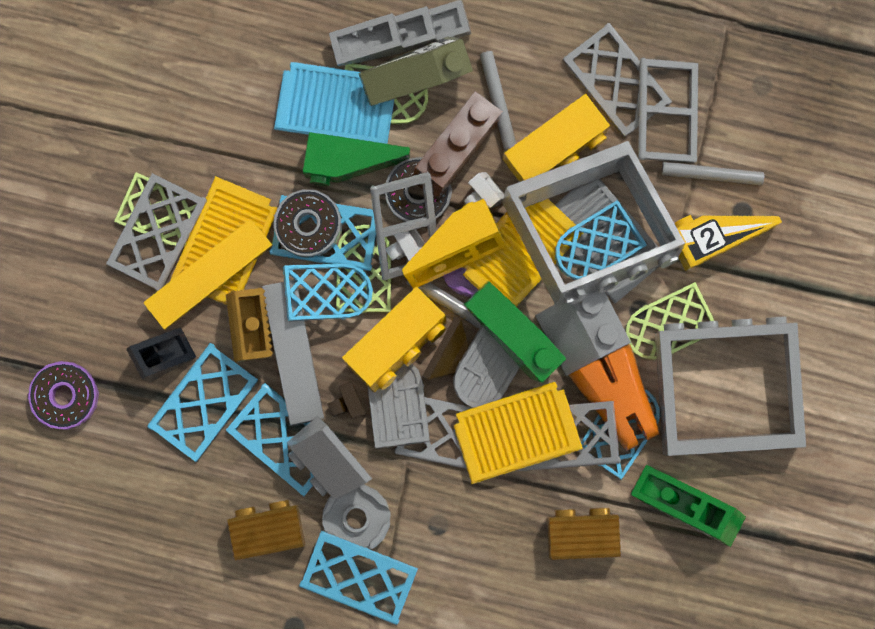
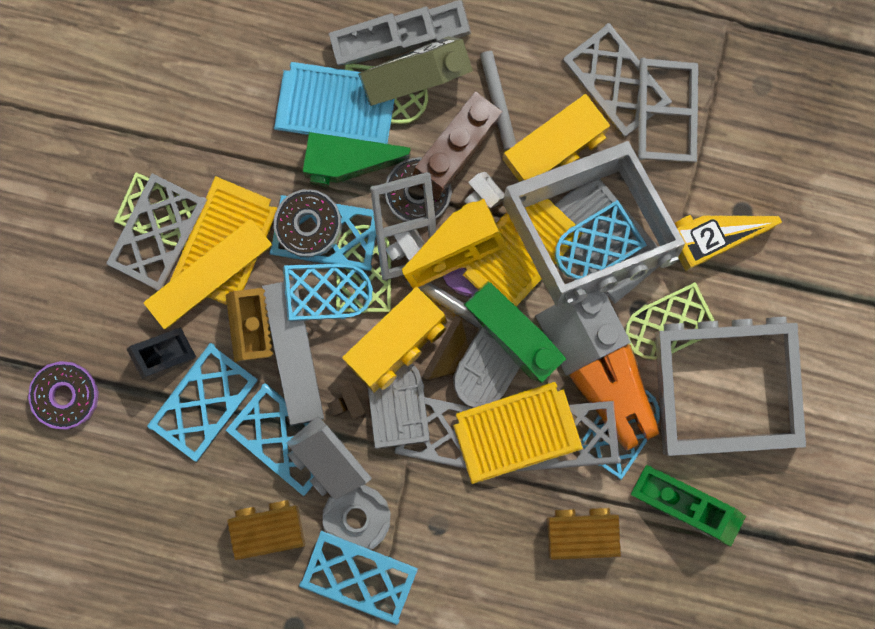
light grey bar [661,162,764,186] -> none

